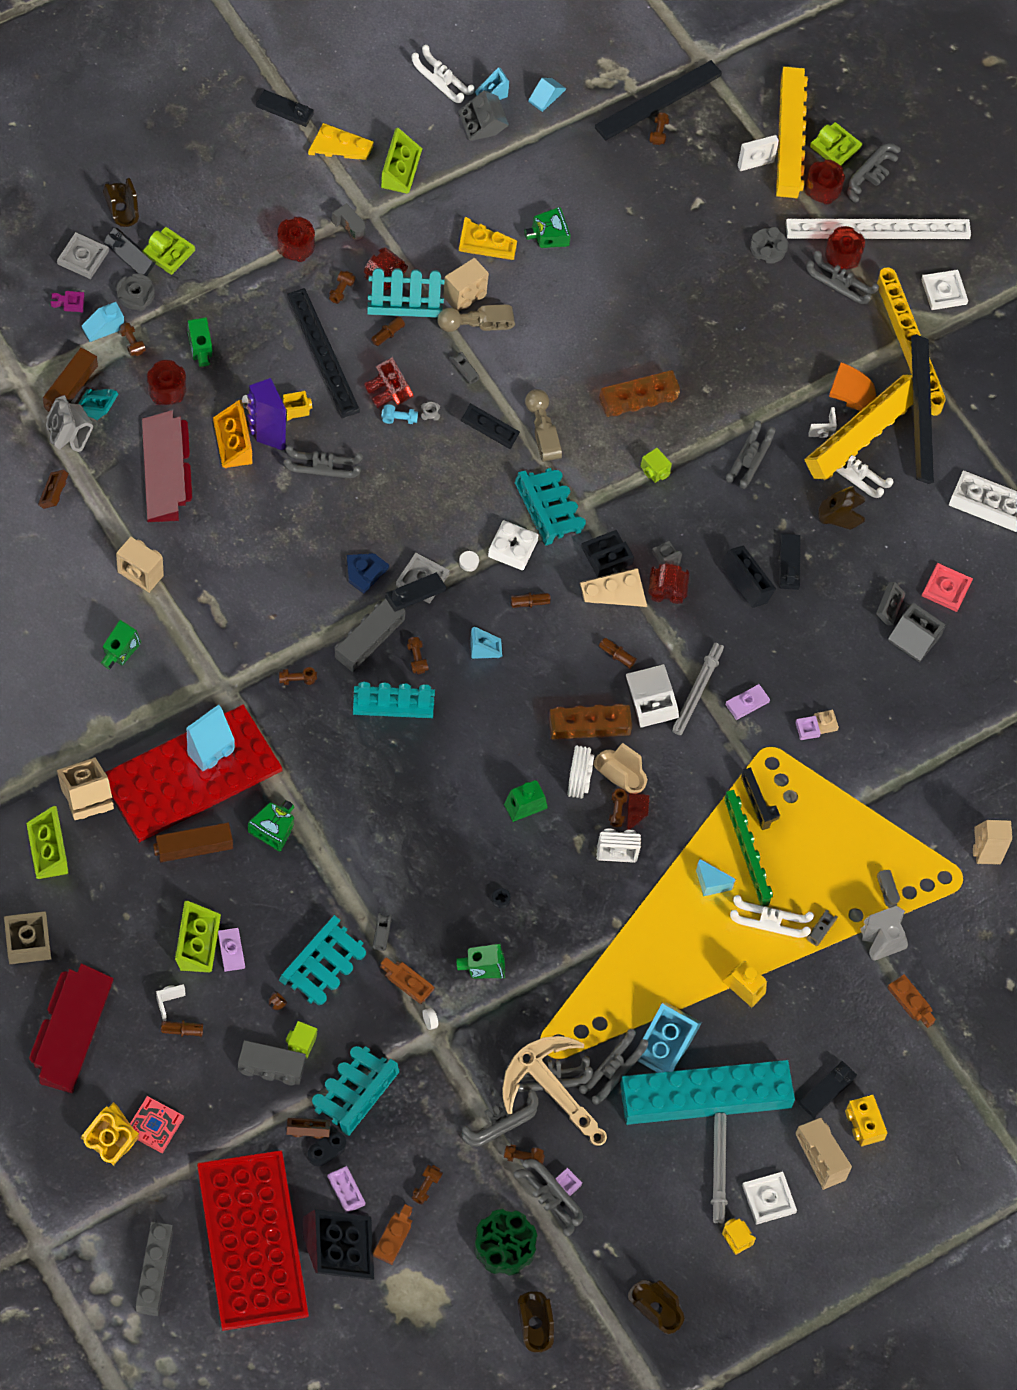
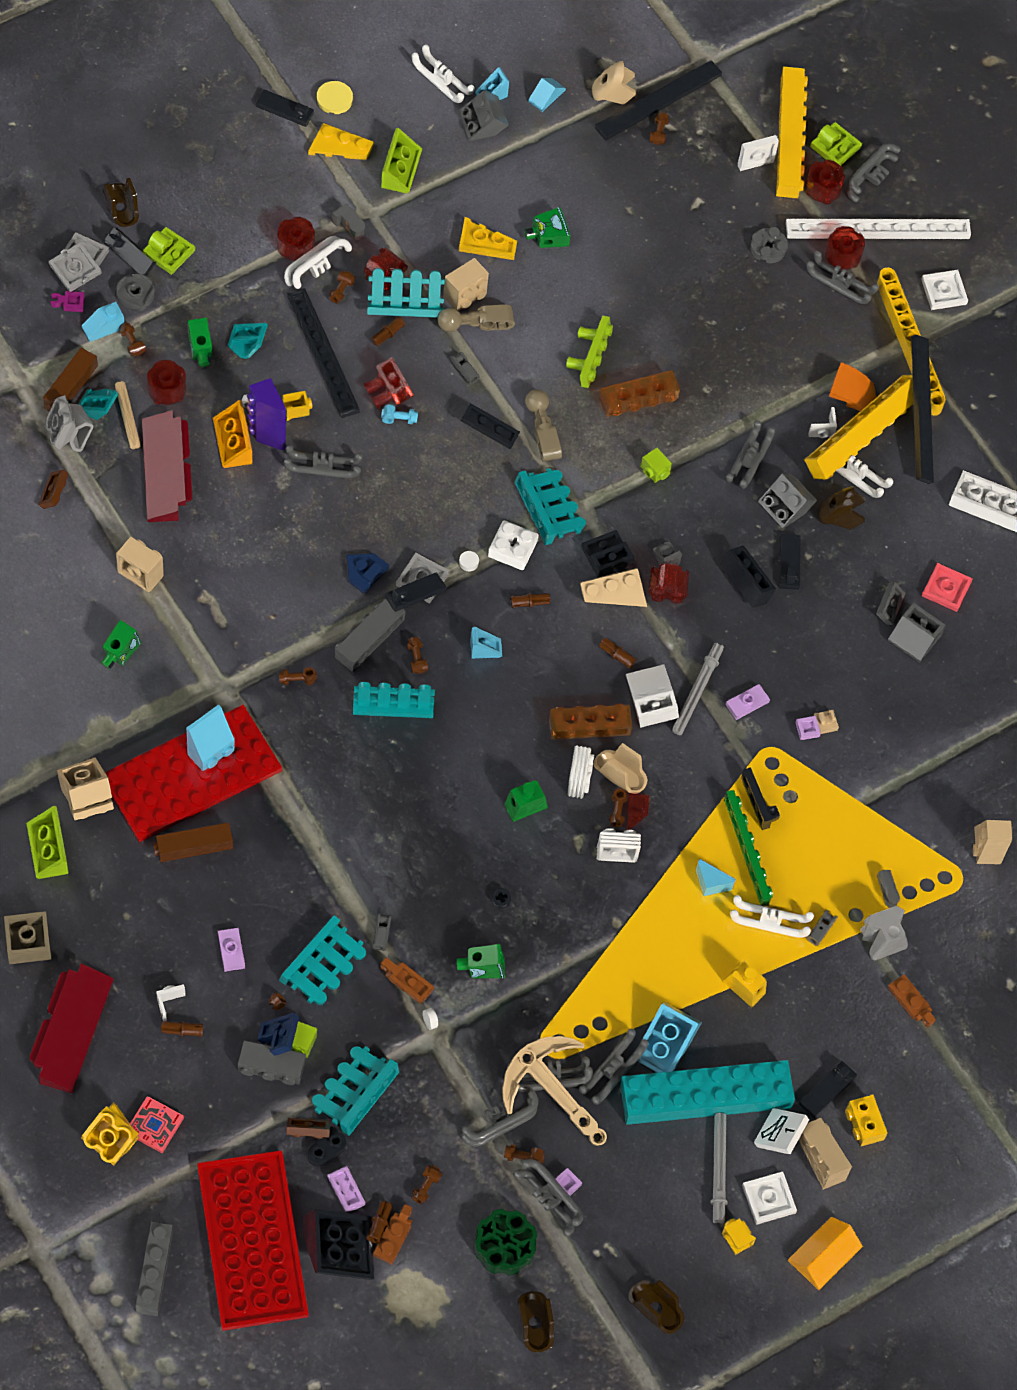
lime slope [175,901,221,972] -> none
green torso [248,800,295,852] -> none
light grey plate [421,402,440,420] -> none
none -> light grey plate [49,242,102,292]
none -> tan axle [115,381,140,449]
none -> teal slope [227,323,268,359]
none -> dark blue plate [257,1013,299,1056]
none -> white piece [284,236,352,289]
none -> light yellow tile [317,81,353,114]
none -> reddish brown axle [367,1201,392,1243]
none -> lime plate [566,316,613,388]
none -> tan piece [592,61,636,104]
none -> white tile [754,1108,809,1154]
none -> dark grey slope [758,473,817,528]
none -> light orange slope [788,1217,863,1290]

